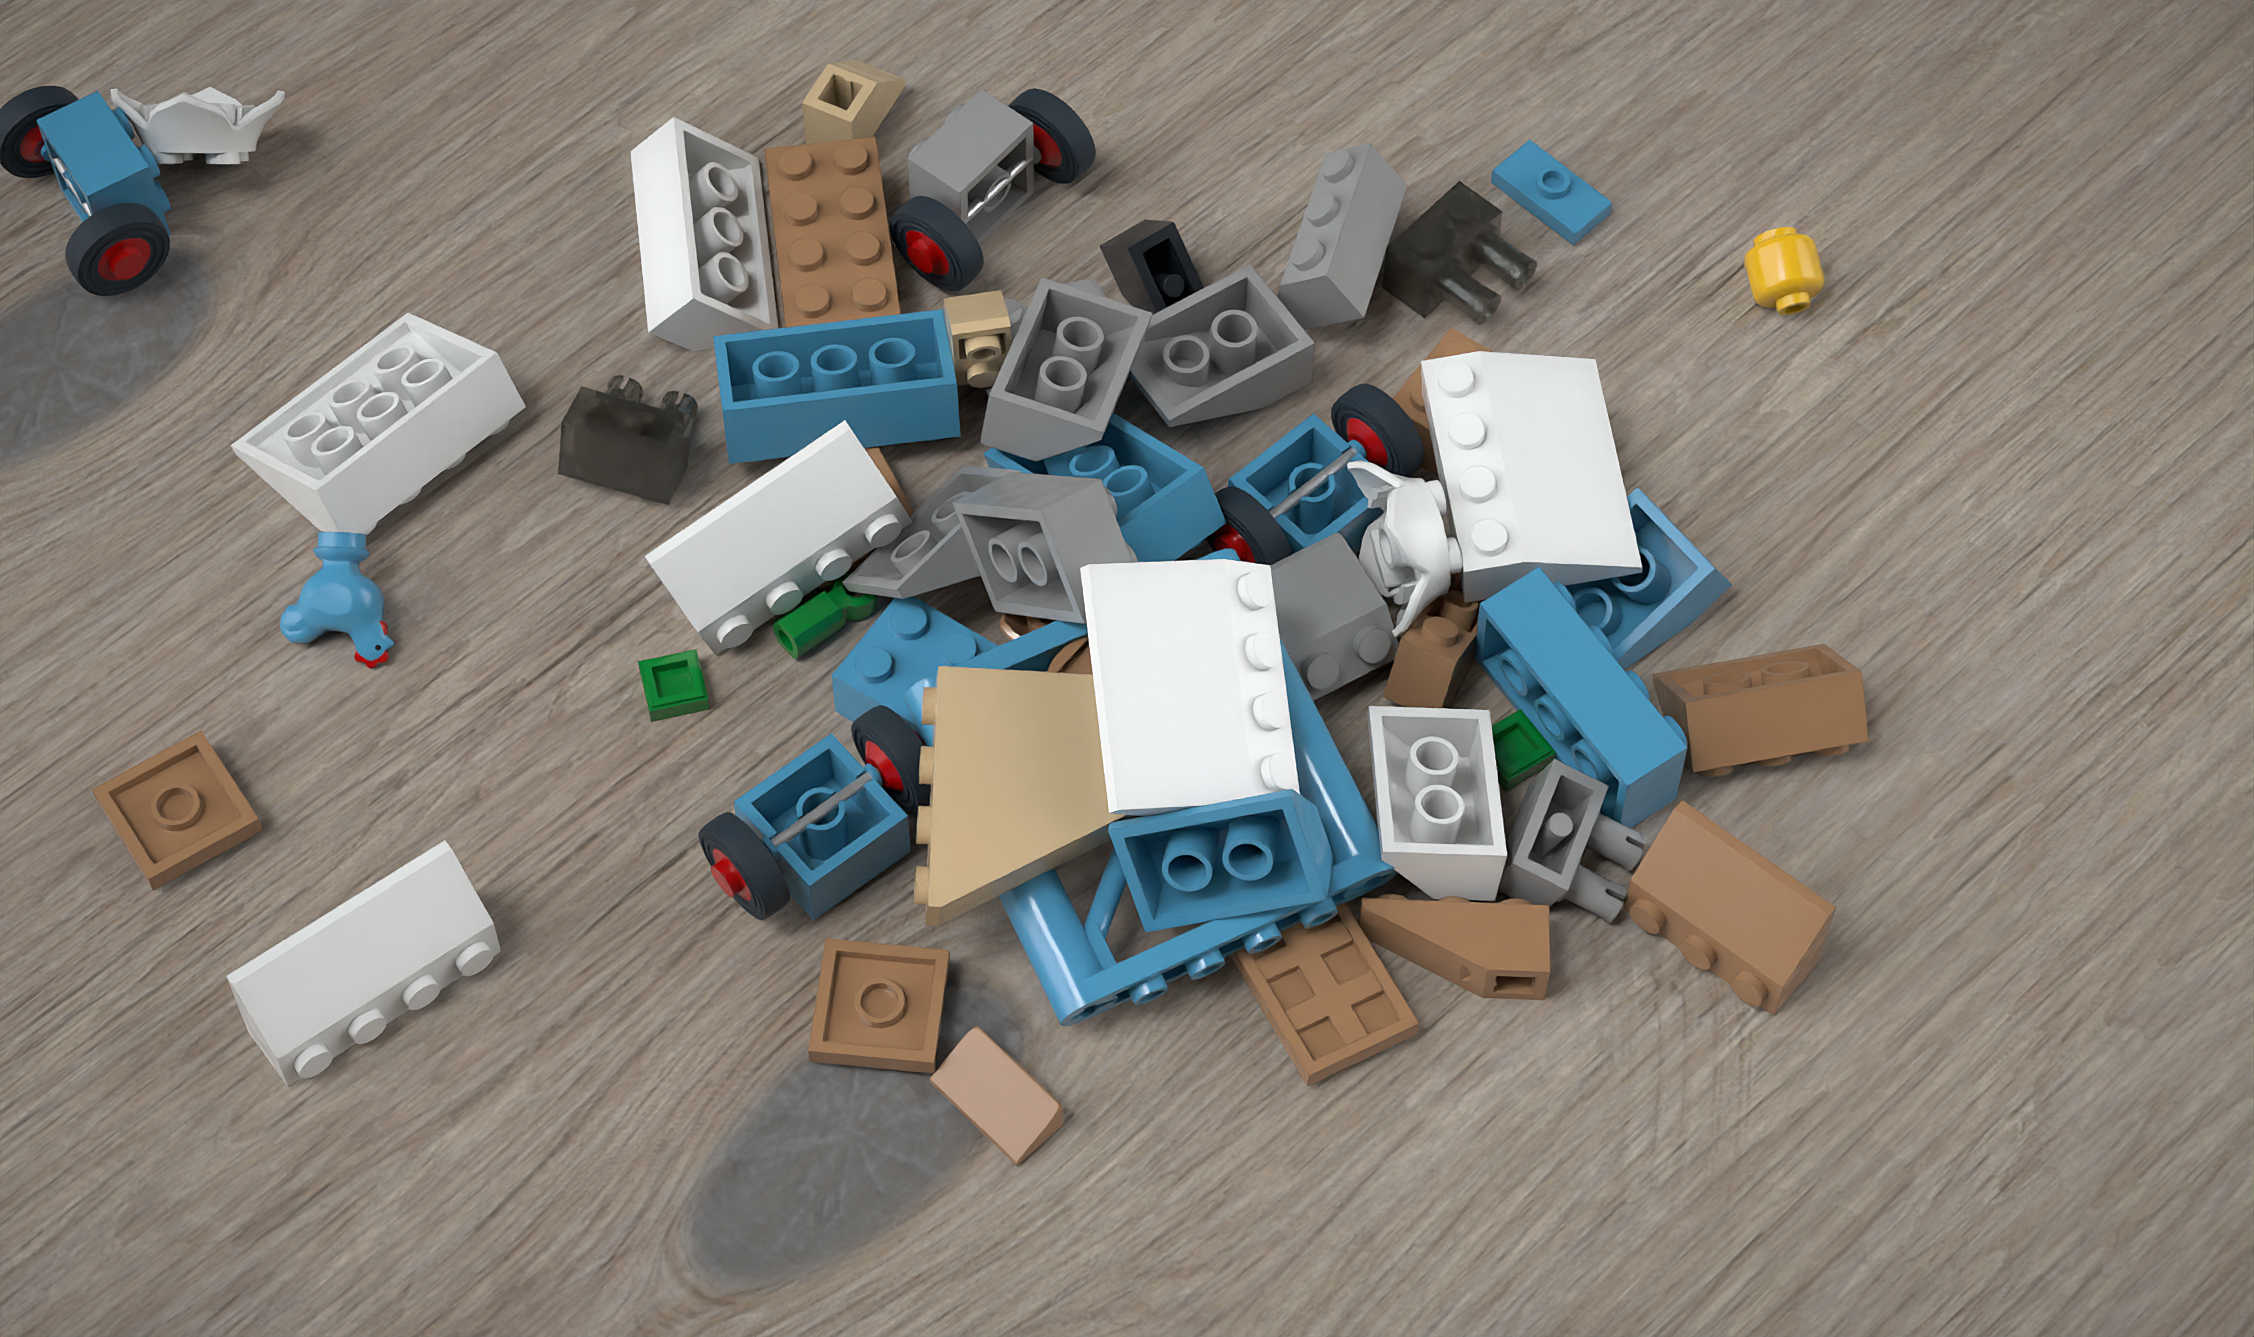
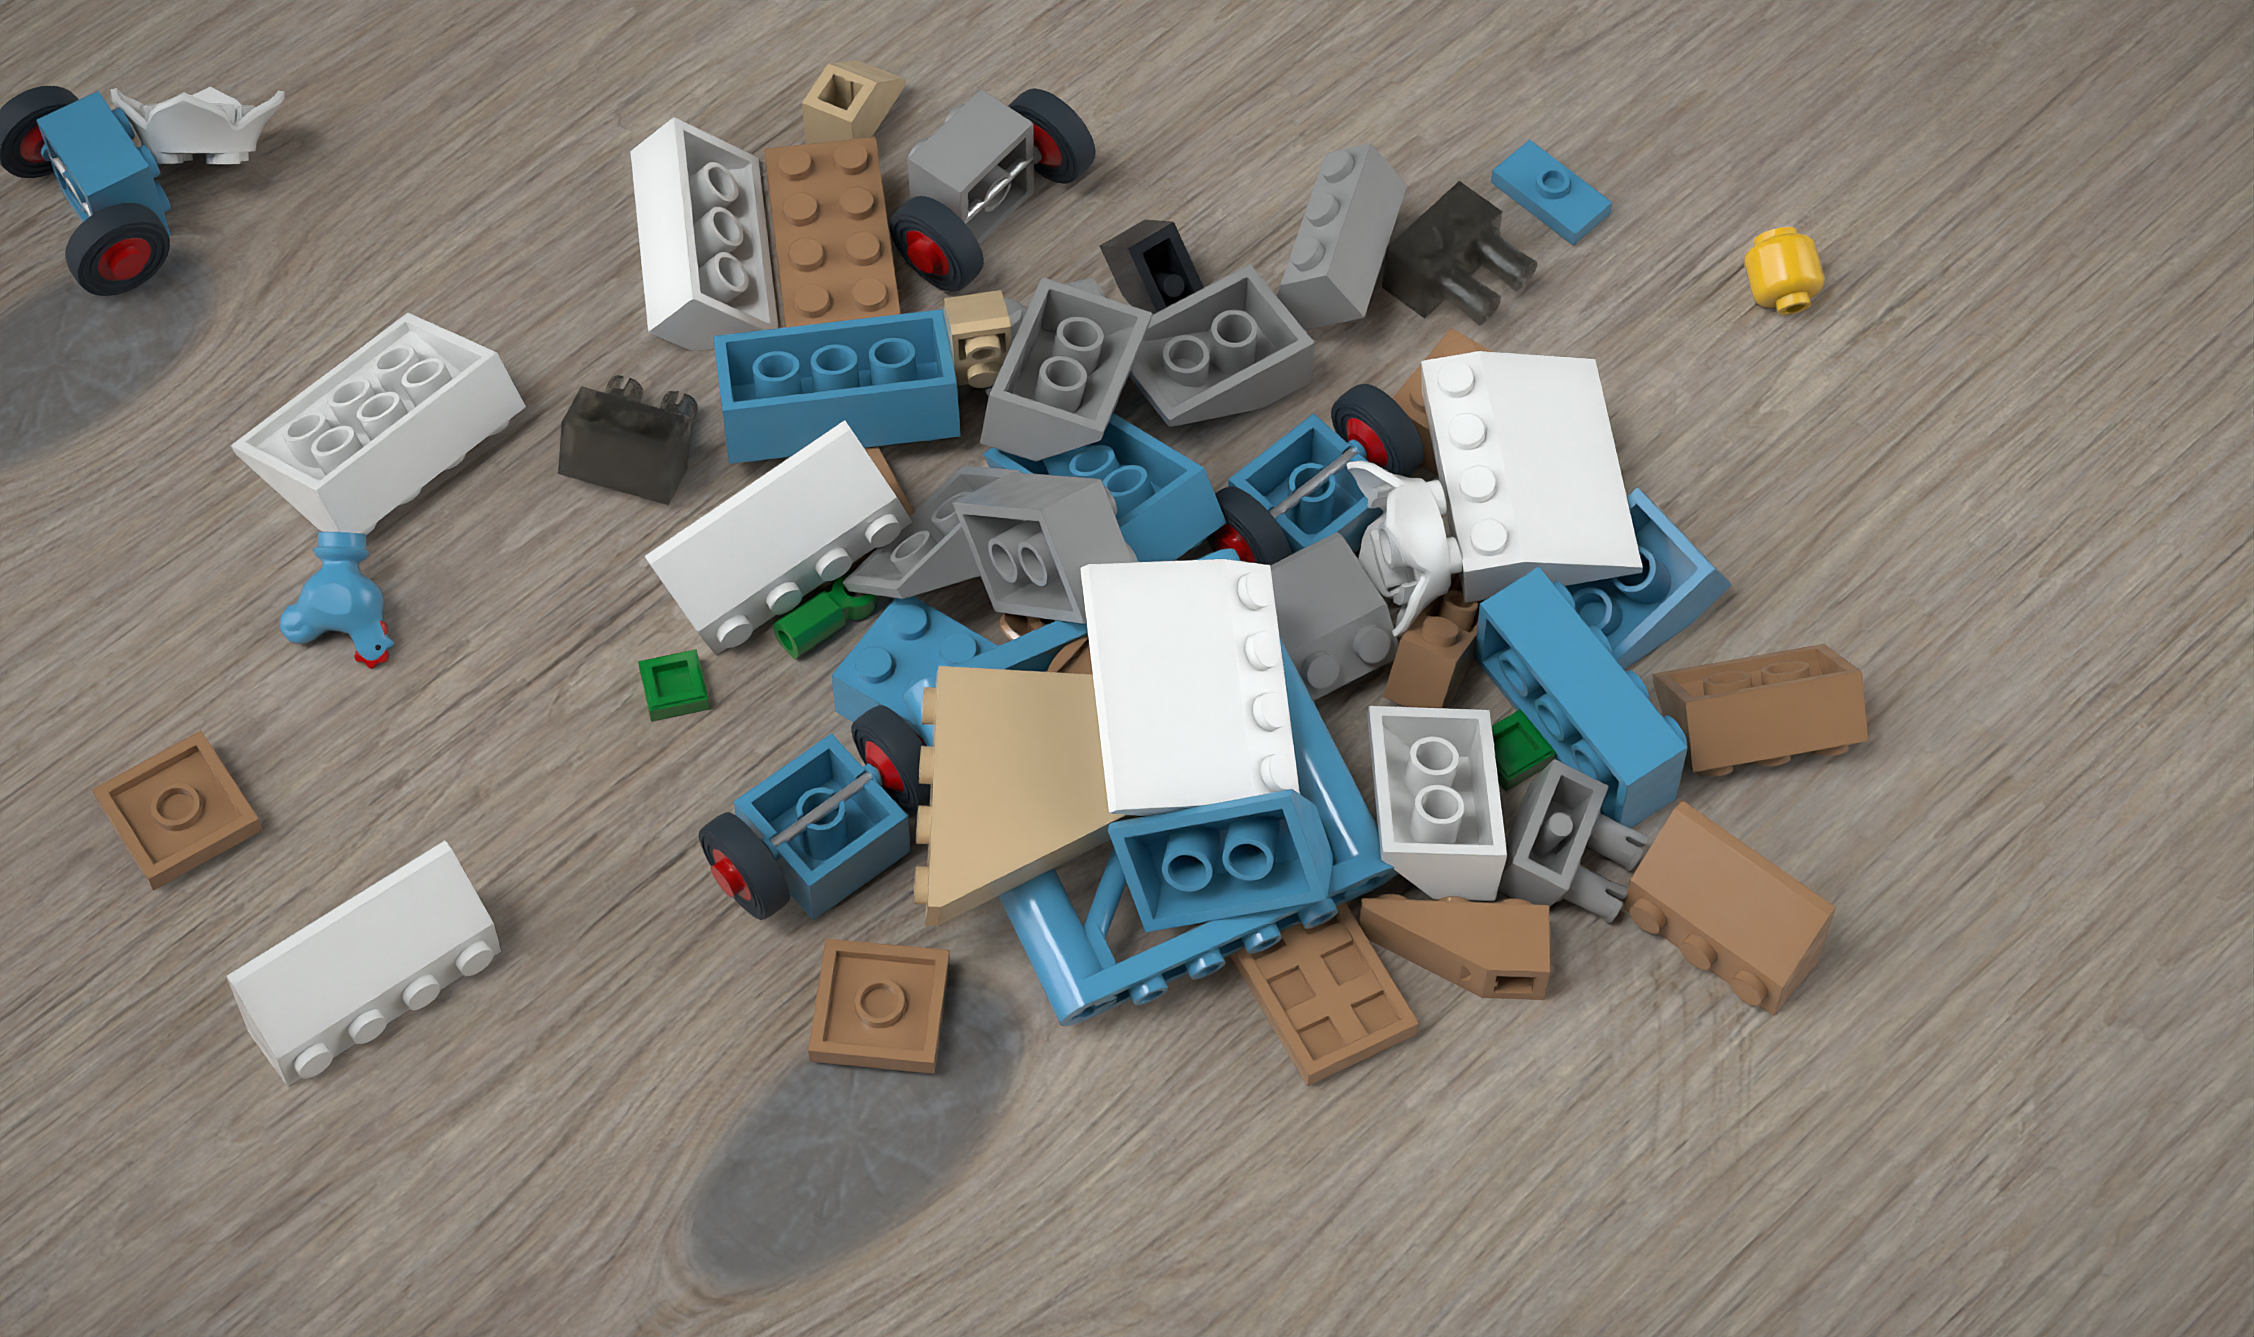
slope [930,1025,1063,1166] -> none

